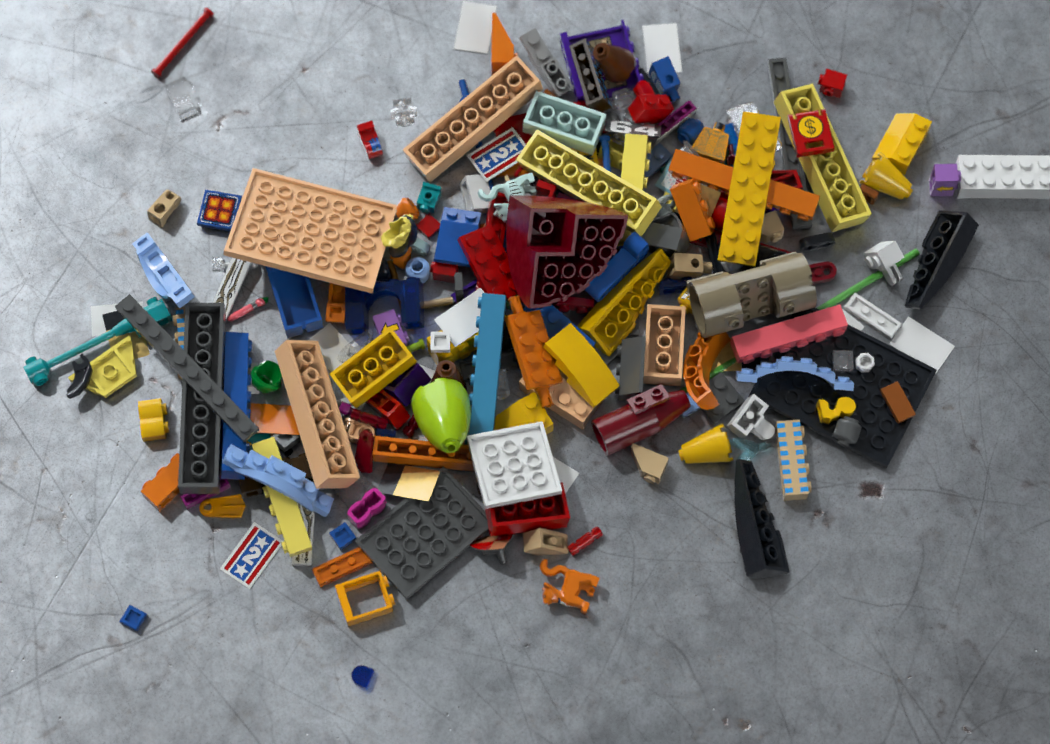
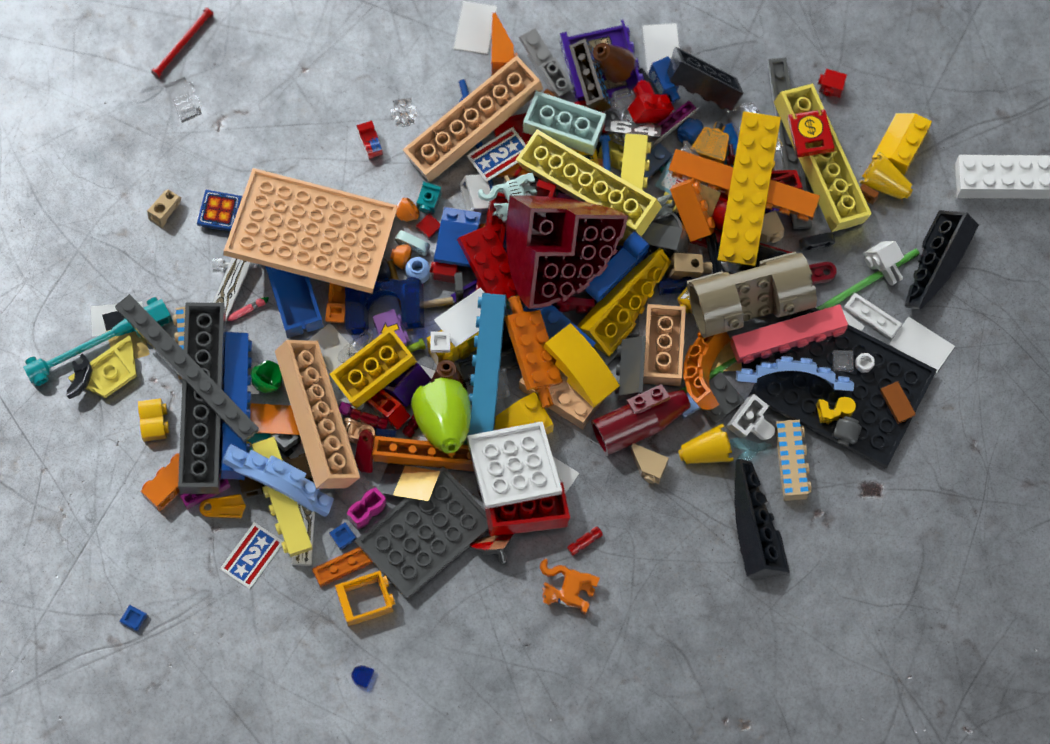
light blue piece [132,233,195,308] -> none
light yellow hair [381,214,418,258] -> none
tan slope [523,528,568,555] -> none
medium lavender brick [929,164,961,197] -> none
none -> black slope [667,47,744,111]

